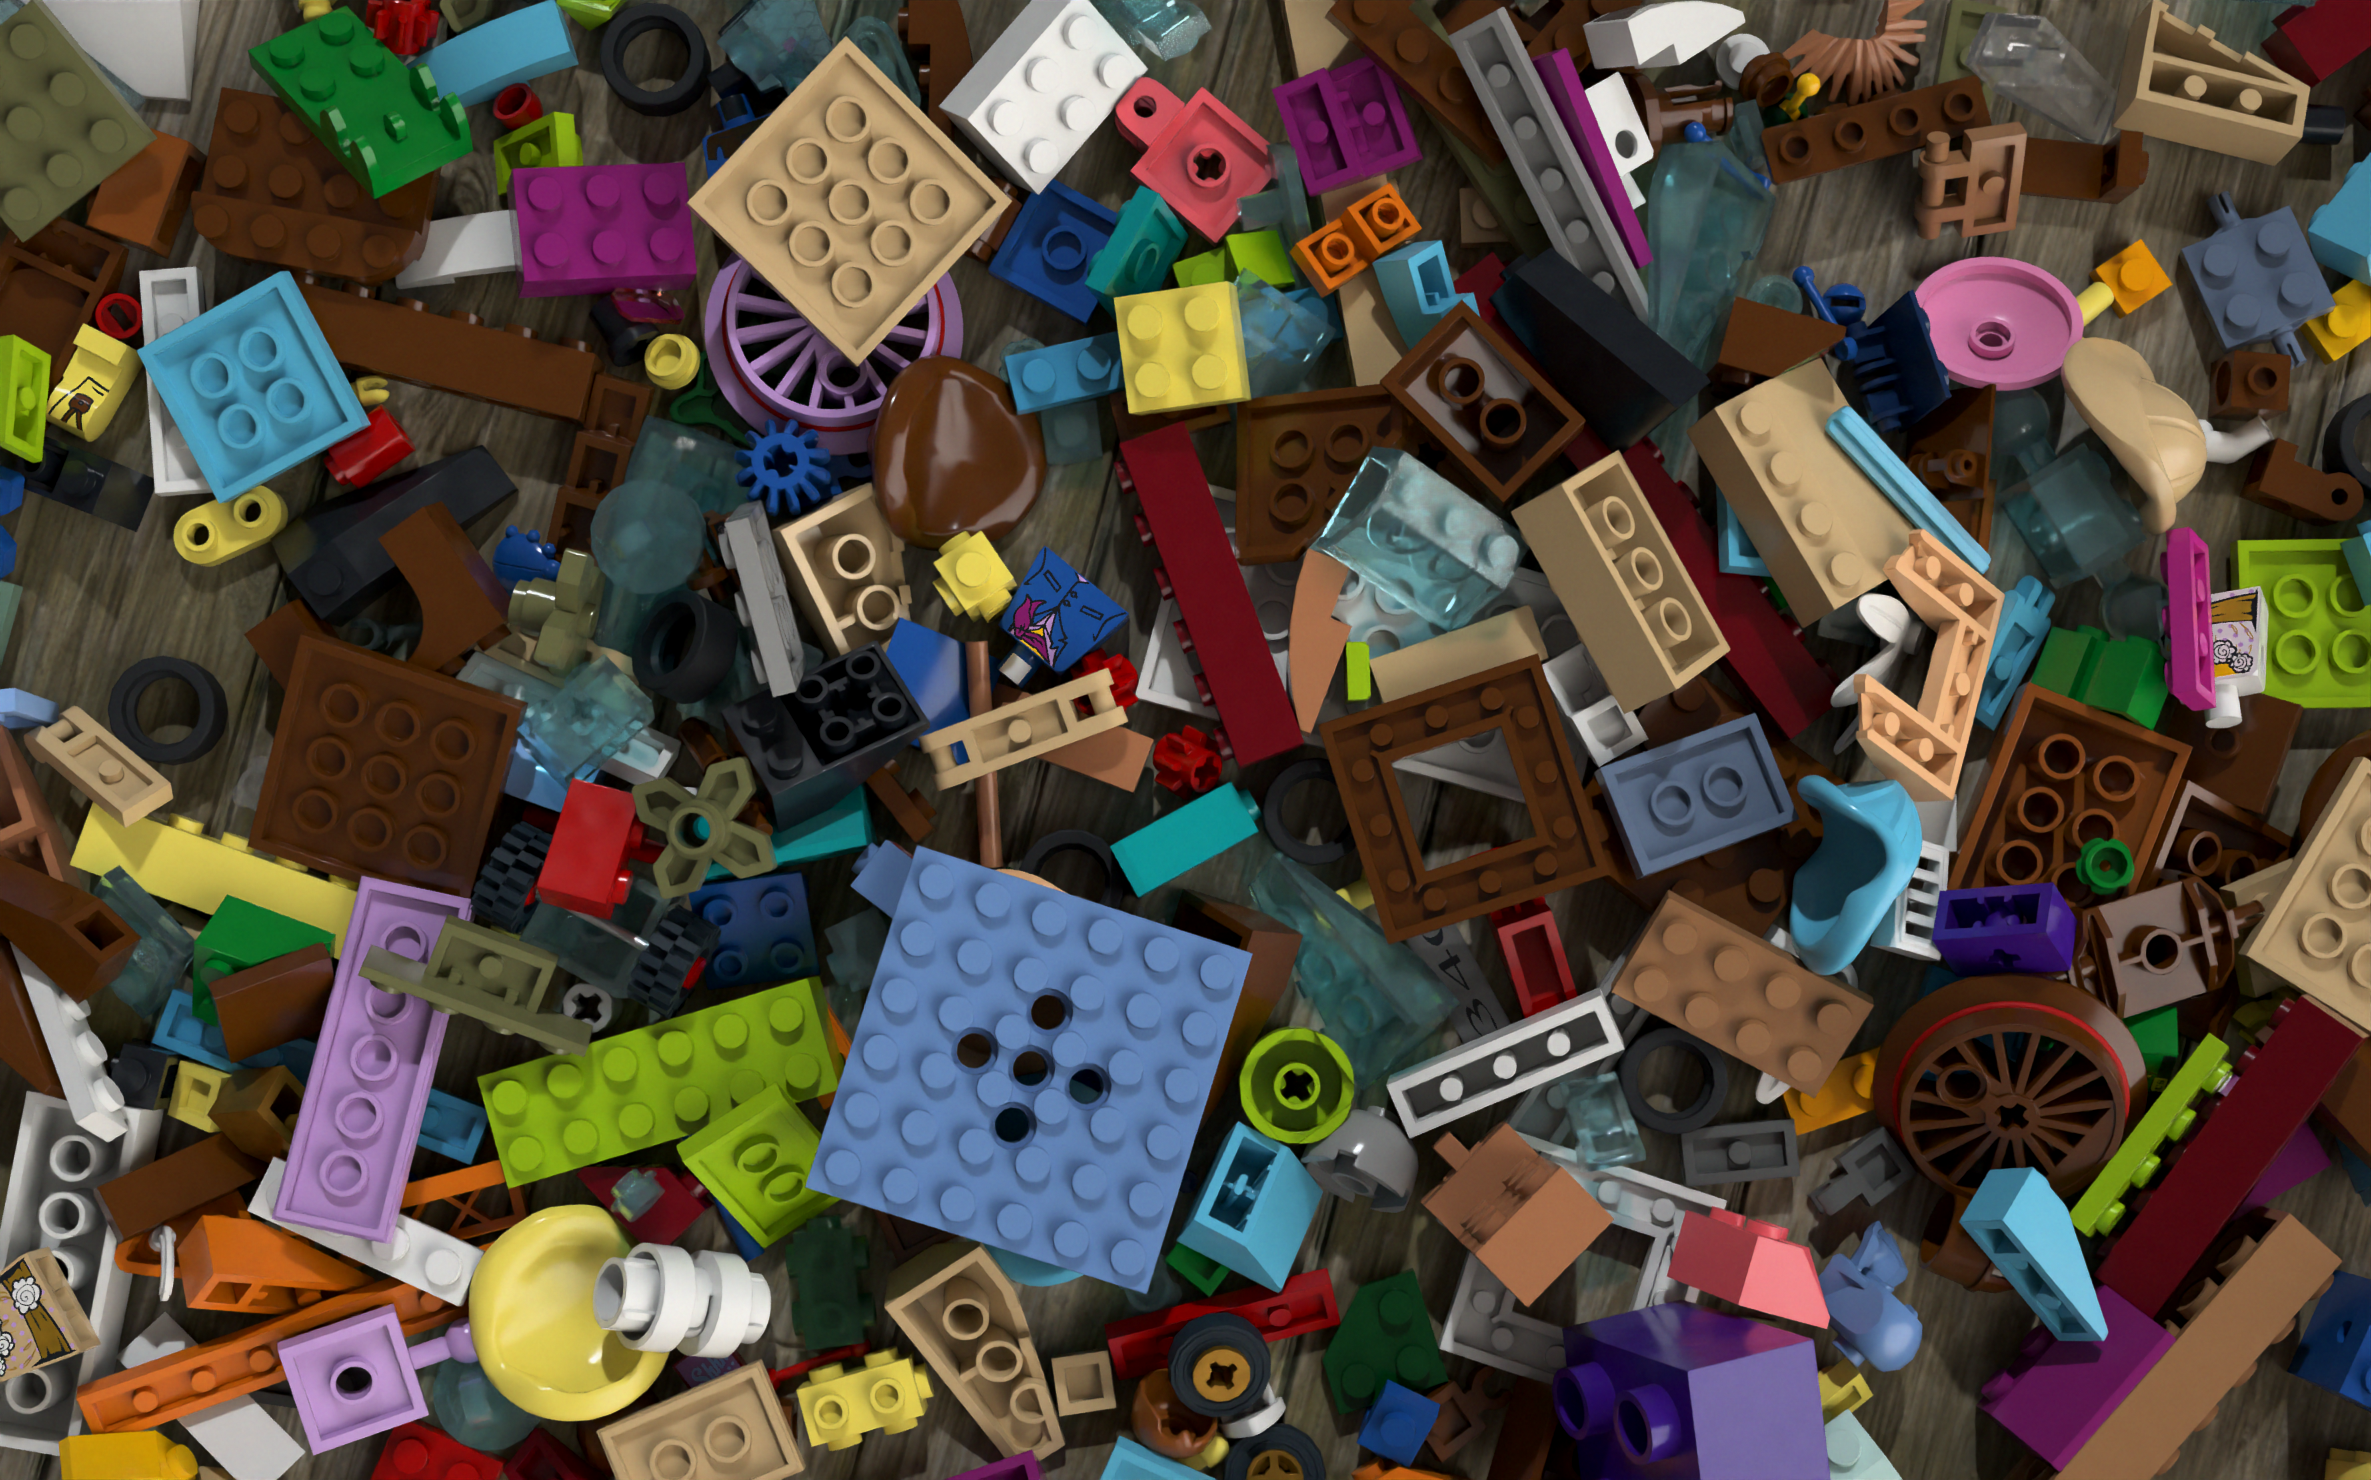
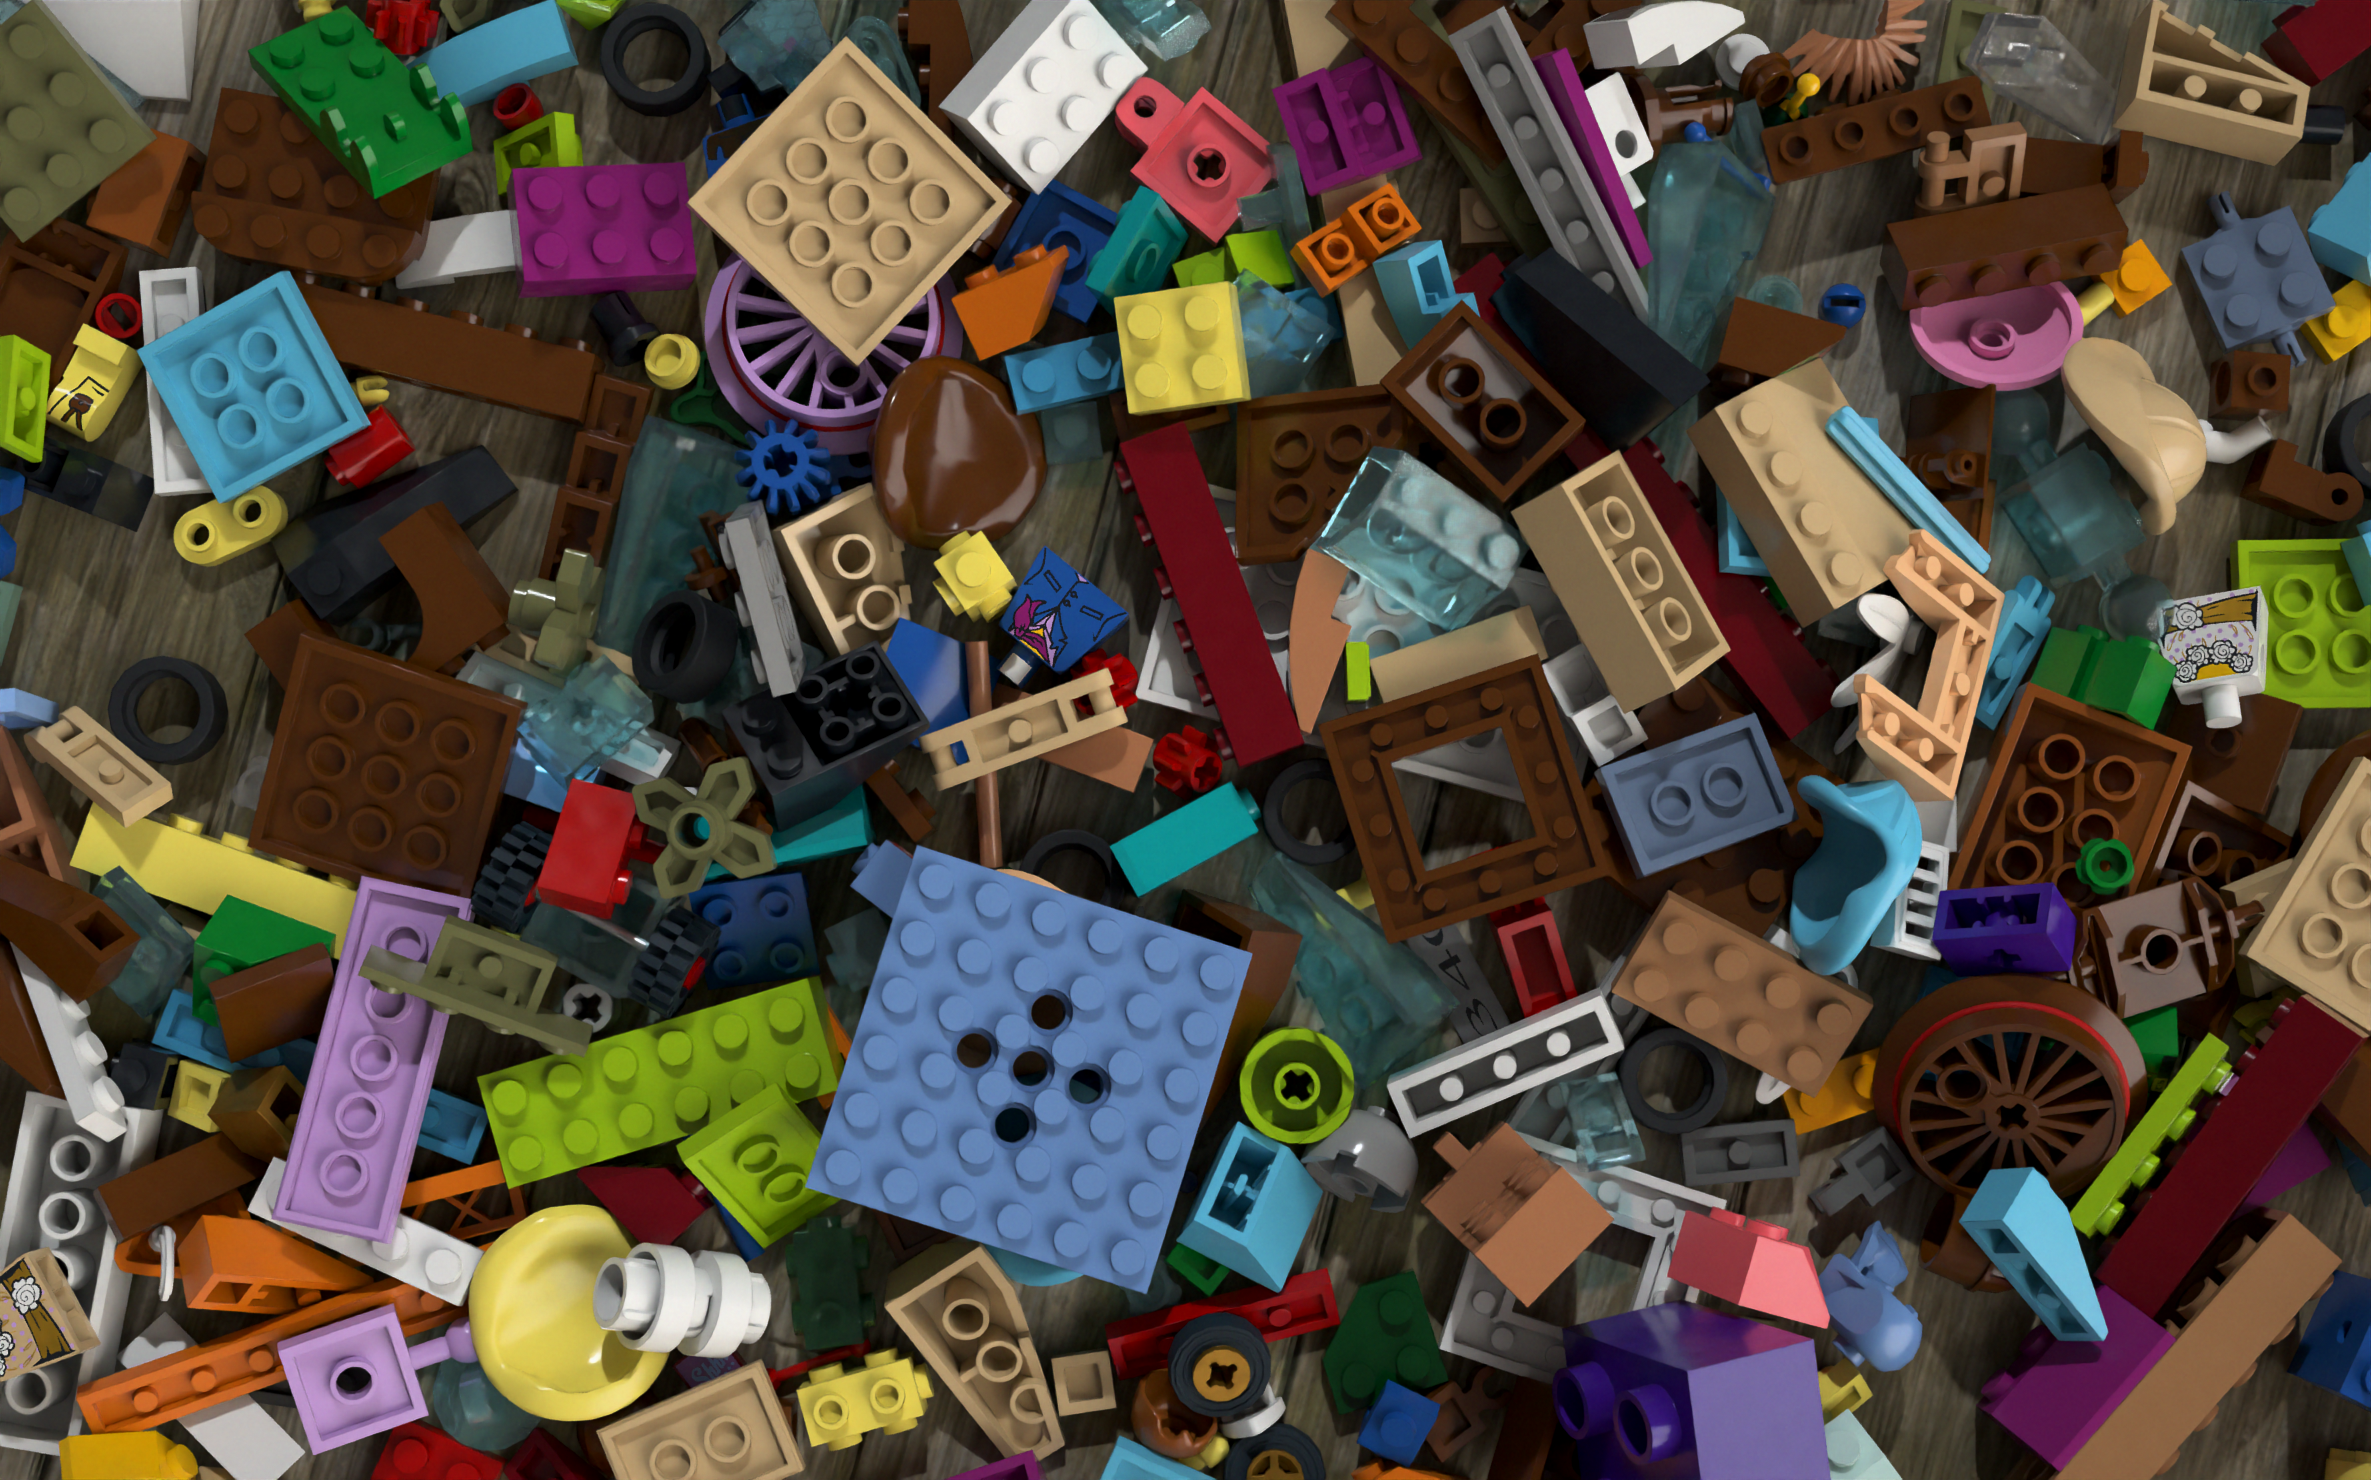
blue piece [492,525,561,598] -> none
clear light blue tile [590,479,707,593] -> none
piece [610,287,685,325] -> none
clear light blue plate [610,1168,665,1222] -> none
blue hinge [1792,266,1858,361] -> none
dark blue hinge [1845,290,1951,434] -> none
dark pink plate [2160,527,2216,711] -> none
none -> orange slope [951,244,1070,361]
none -> reddish brown brick [1879,183,2129,312]

